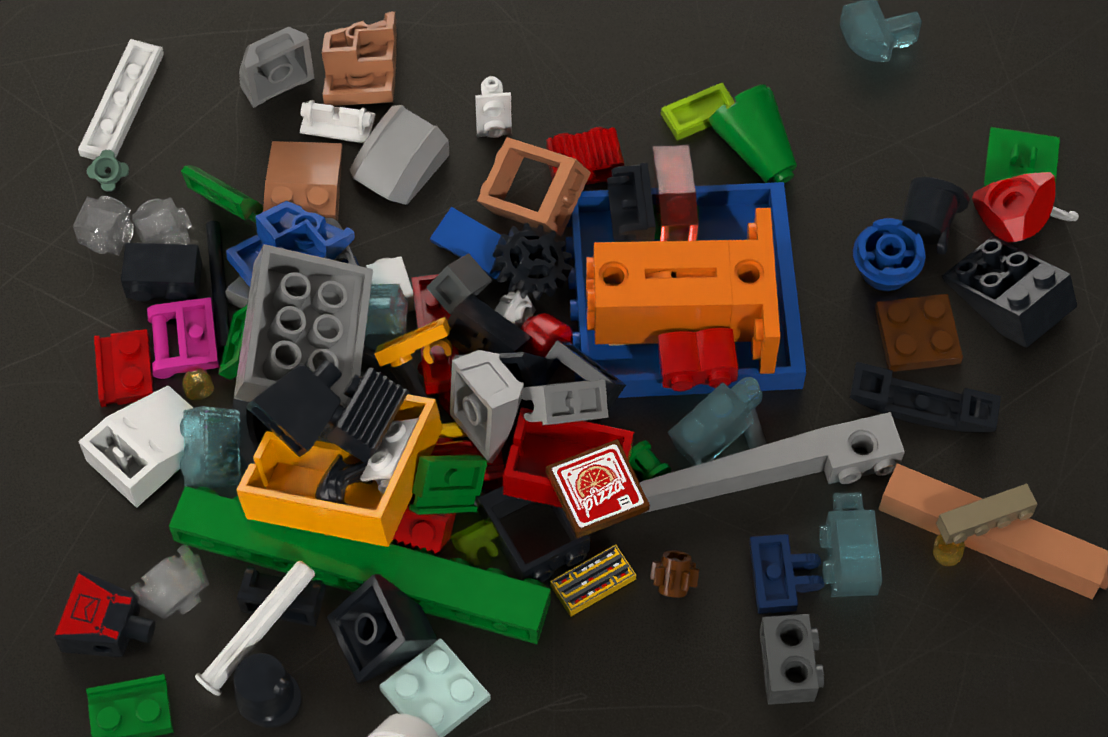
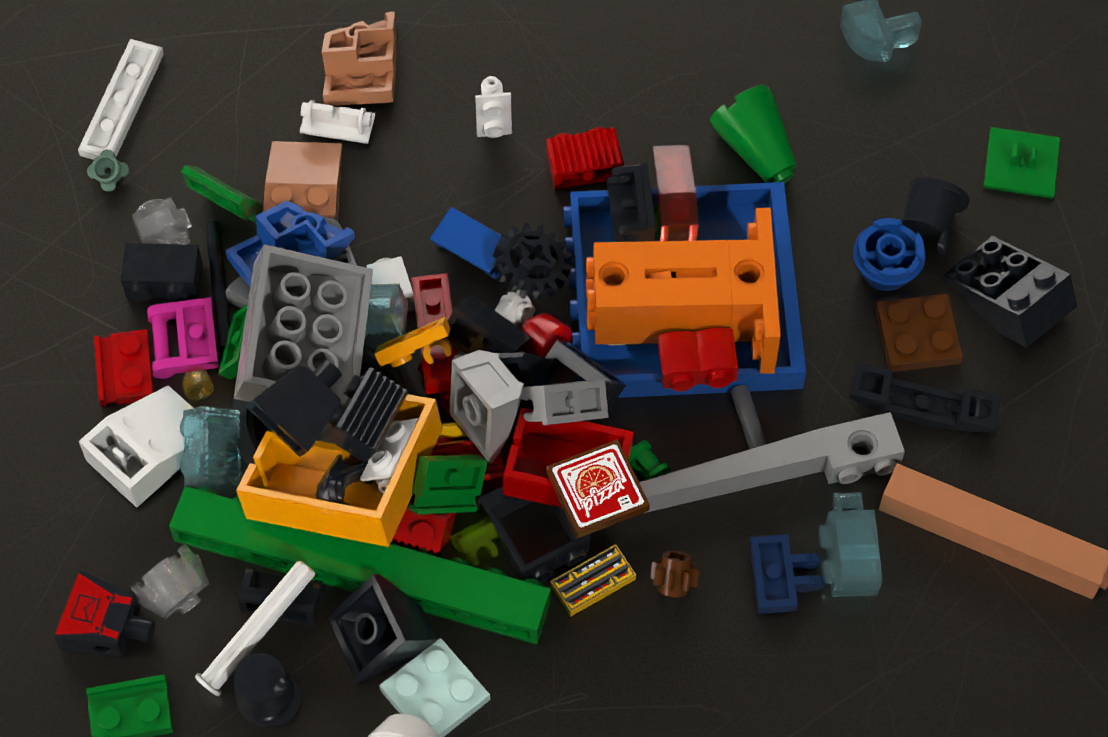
clear brick [73,196,134,255] -> none
light grey slope [239,26,315,108] -> none
light grey slope [350,105,449,205] -> none
dark grey brick [426,253,492,314] -> none
nougat window [477,137,591,237] -> none
lime tile [661,82,735,141] -> none
clear light blue brick [668,377,763,466] -> none
dark grey brick [759,614,824,705] -> none
clear yellow hinge [933,534,965,567] -> none
dark tan piece [936,484,1037,545] -> none
red hat [972,172,1079,242] -> none

